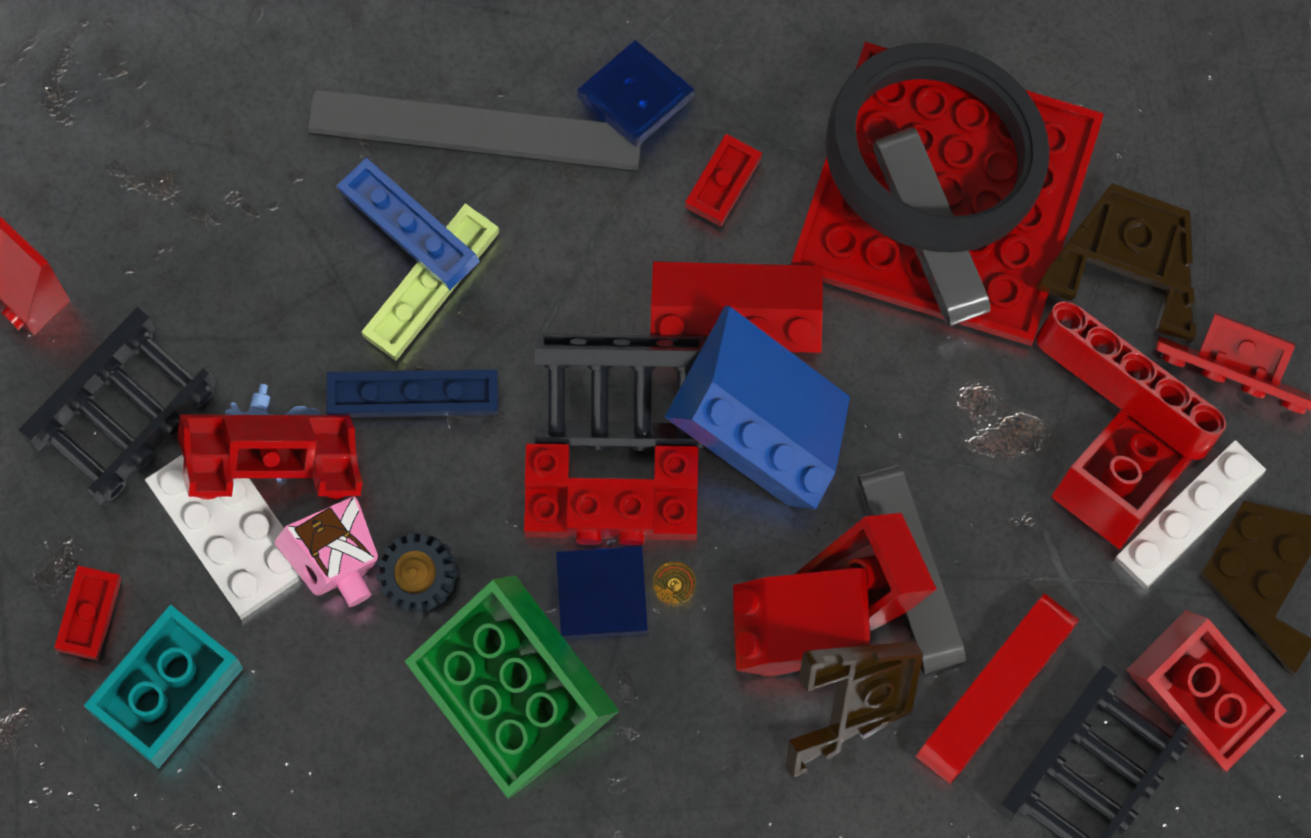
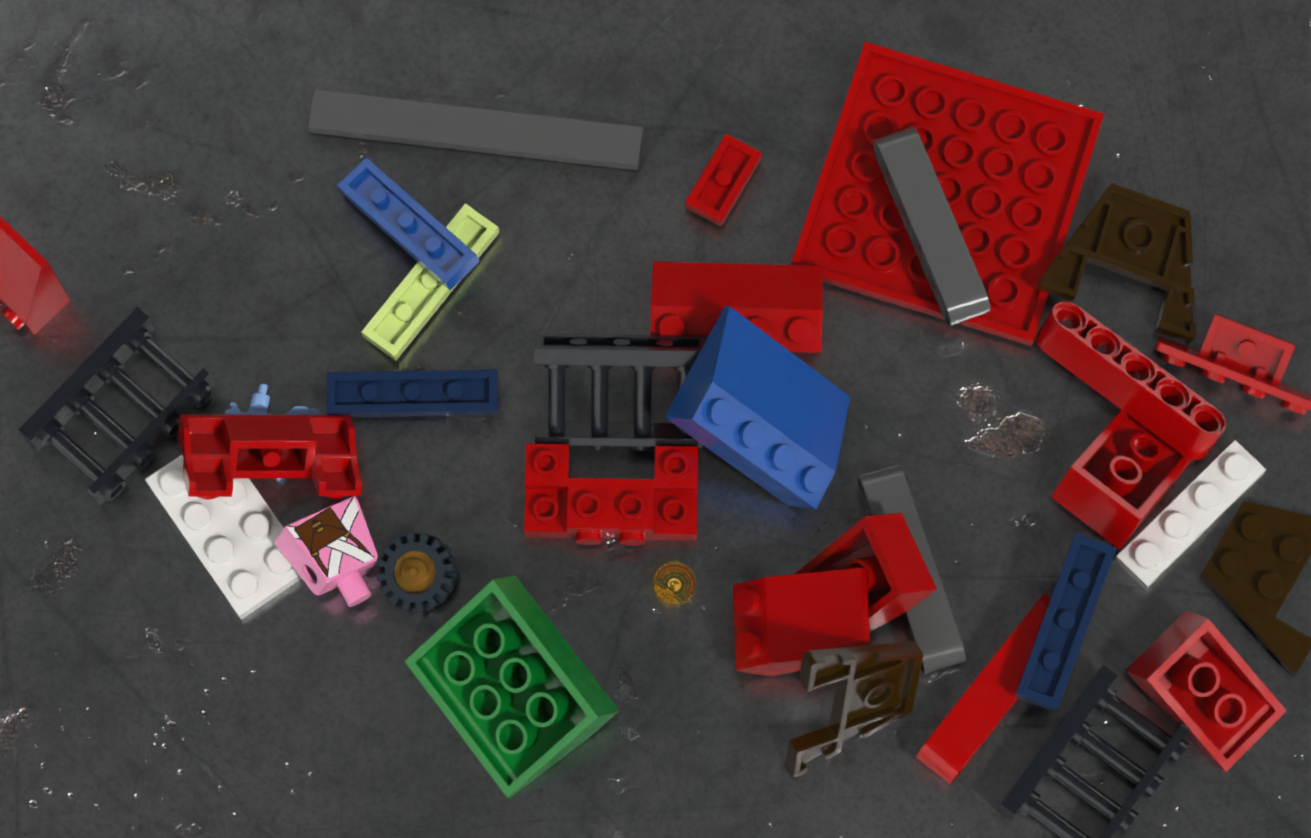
red plate [54,565,122,661] -> none
teal brick [84,604,243,769] -> none
clear blue tile [556,546,648,639] -> none
clear blue tile [577,40,695,147] -> none
black tyre [825,42,1049,253] -> none
none -> dark blue plate [1015,533,1117,712]

